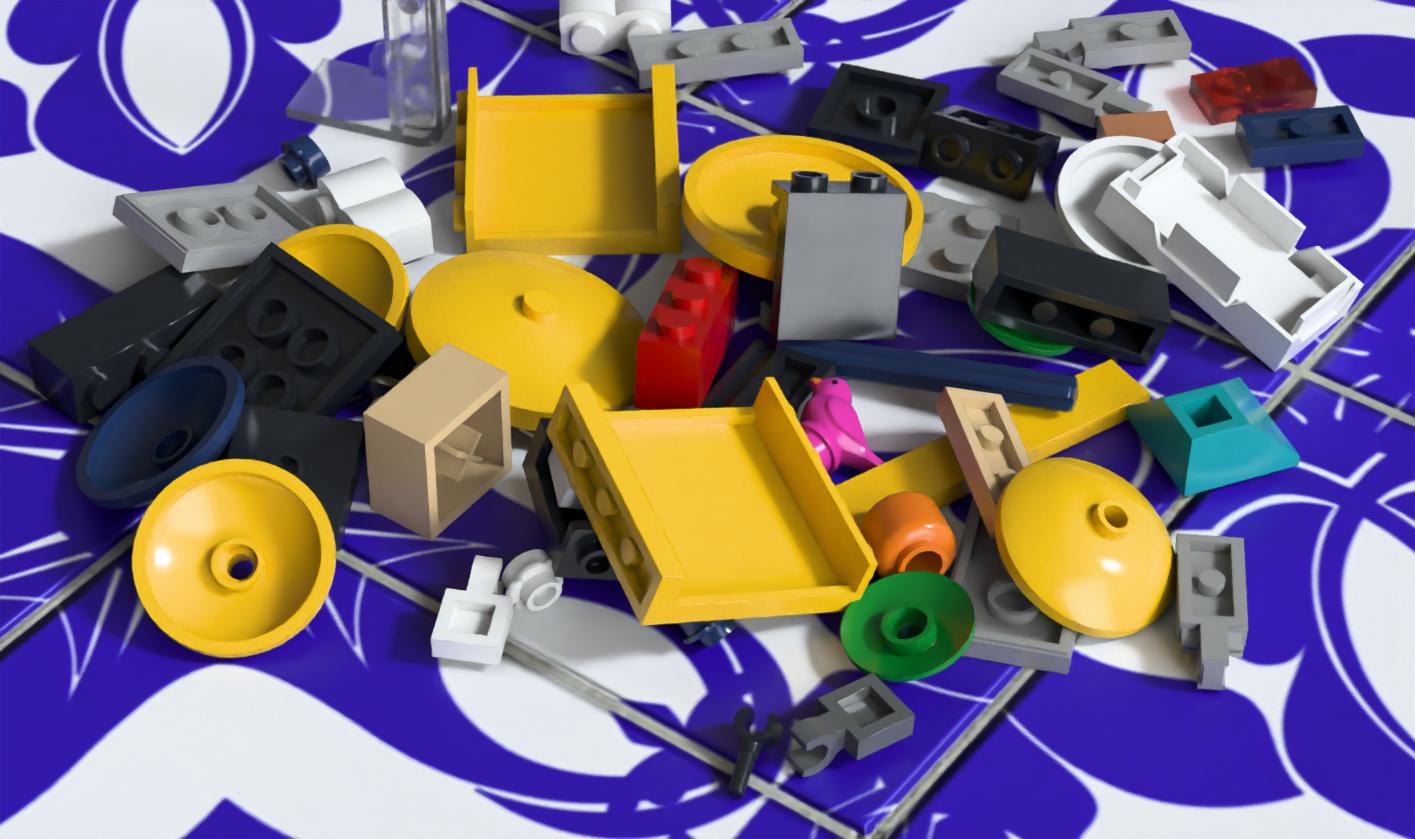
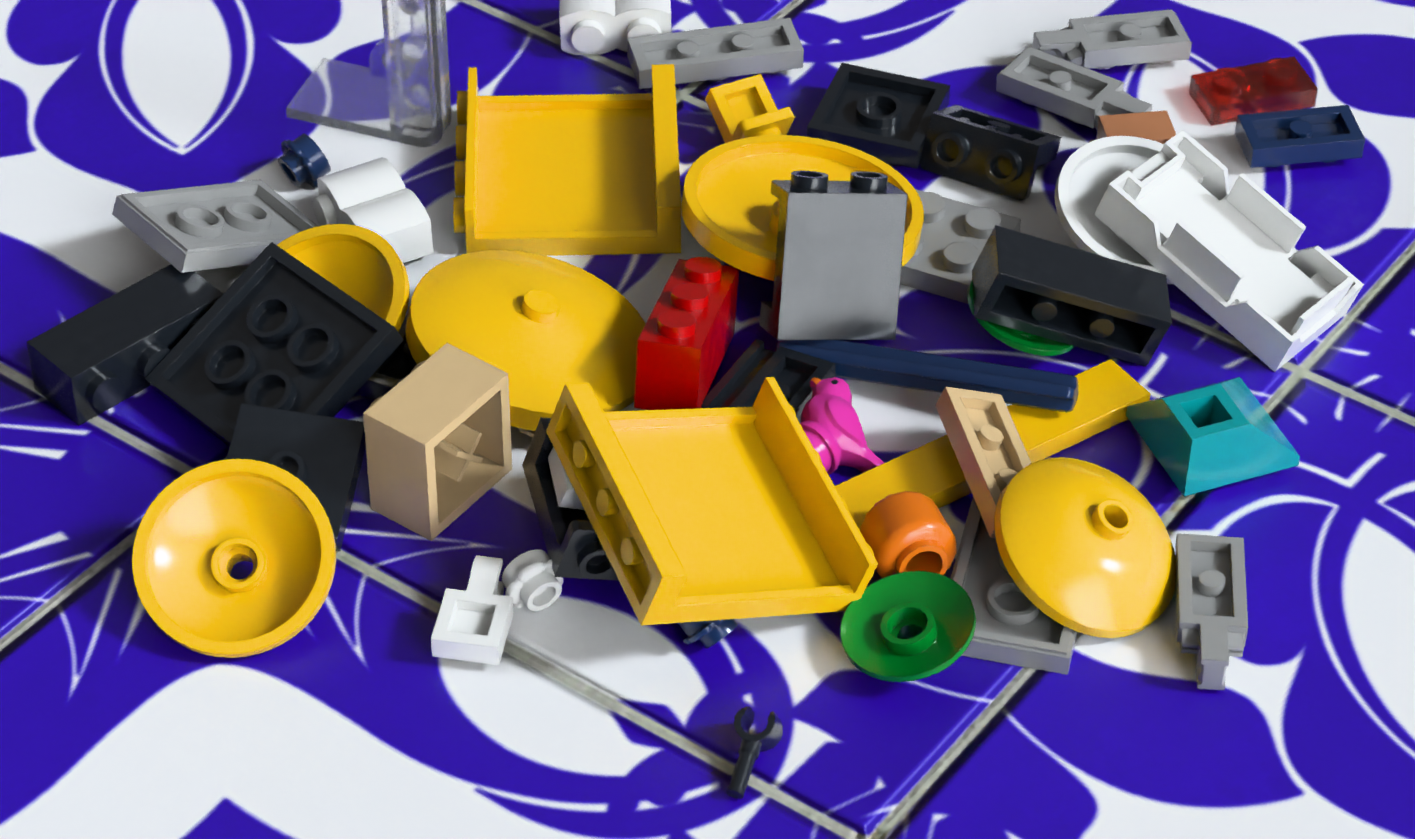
dark blue dish [76,356,245,509] -> none
dark grey plate [787,673,915,777] -> none
none -> yellow bracket [705,74,795,143]

